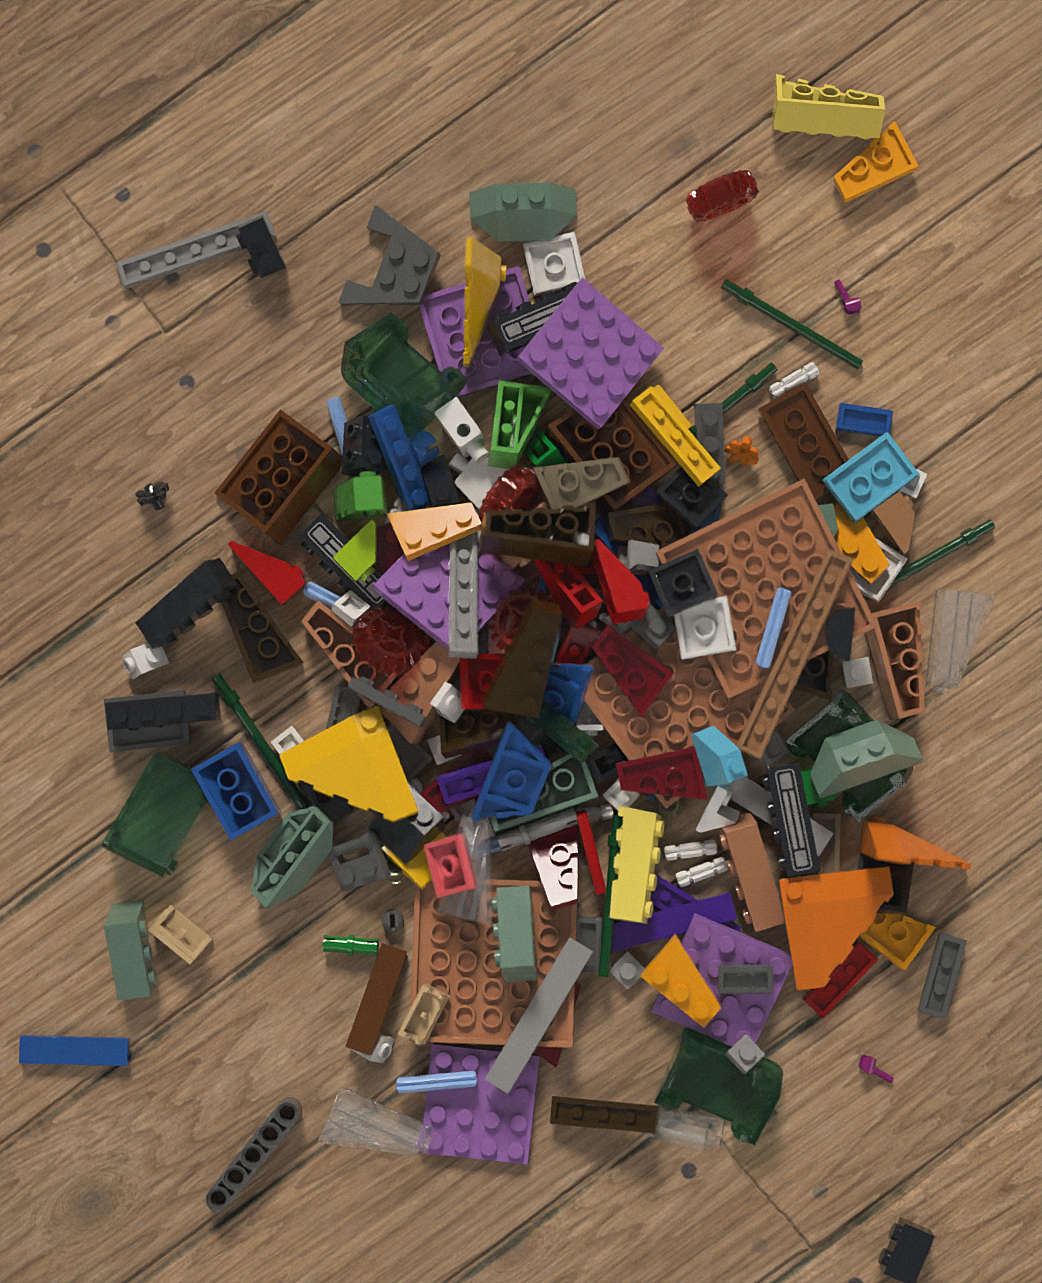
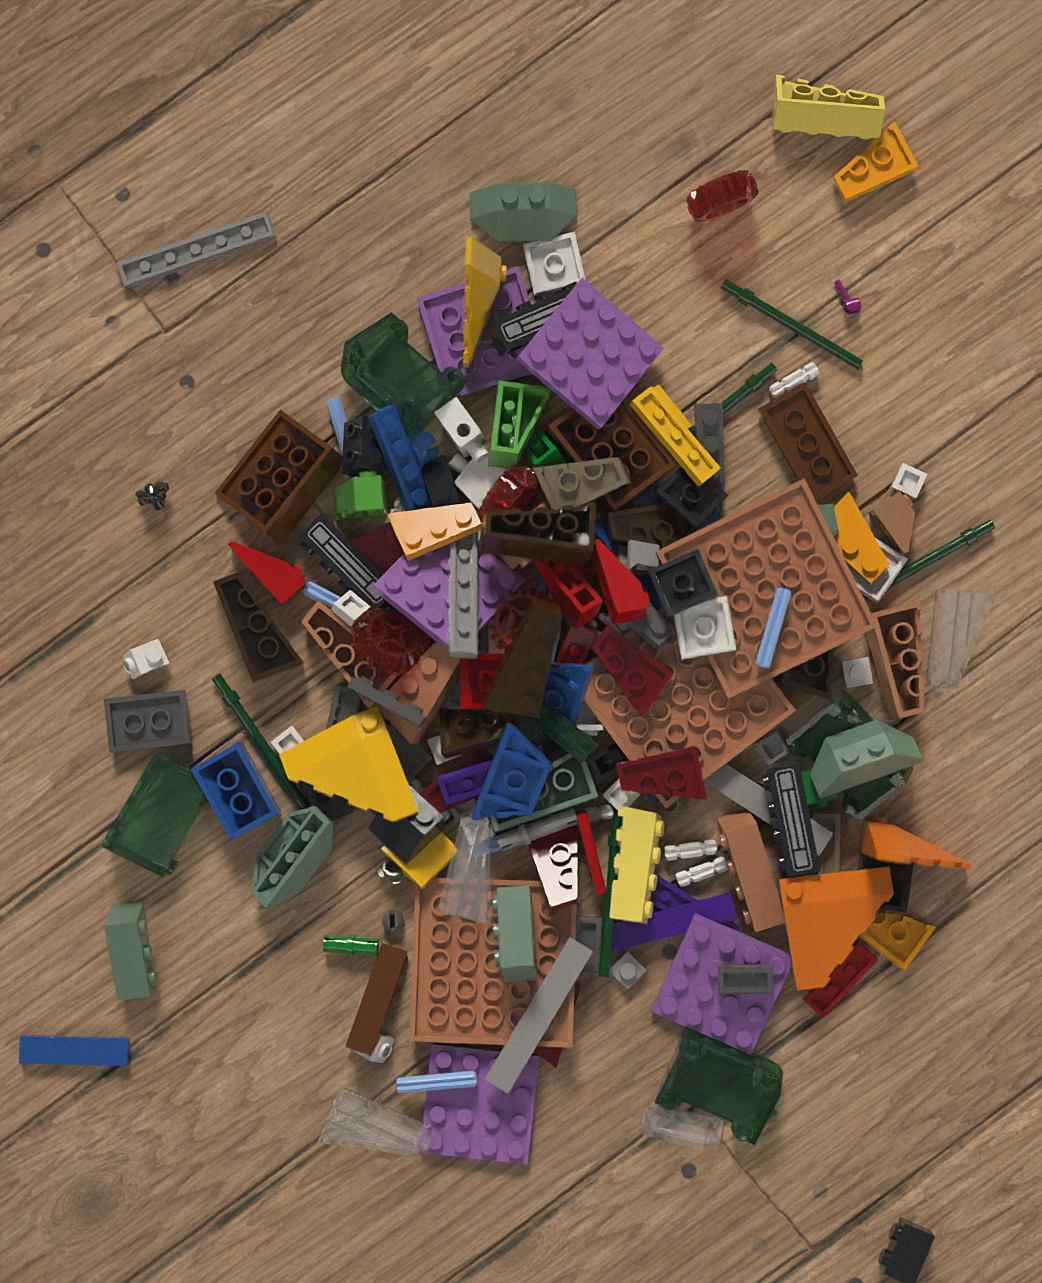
black brick [105,693,221,730] -> none
black brick [135,558,238,649] -> none
tan hinge [148,905,213,964] -> none
dark grey beam [205,1097,302,1212] -> none
black brick [236,215,286,279] -> none
dark grey plate [327,831,391,892] -> none
lime slope [333,519,377,582] -> none
dark grey wing [338,206,441,306] -> none
tan hinge [398,983,450,1045] -> none
coral slope [424,834,479,898] -> none
white bracket [430,682,464,723] -> none
dark brown plate [550,1096,660,1134] -> none
light orange wing [641,933,721,1028] -> none
medium azure slope [691,726,748,786] -> none
white slope [696,783,740,832] -> none
orange plant [725,436,759,466] -> none
light grey plate [725,1034,765,1074] -> none
medium nougat tile [736,548,854,760] -> none
medium azure tile [821,432,920,523] -> none
black tile [825,607,856,662] -> none
blue tile [835,403,893,437] -> none
magenta hand [859,1054,894,1083] -> none
dark grey plate [917,932,967,1019] -> none

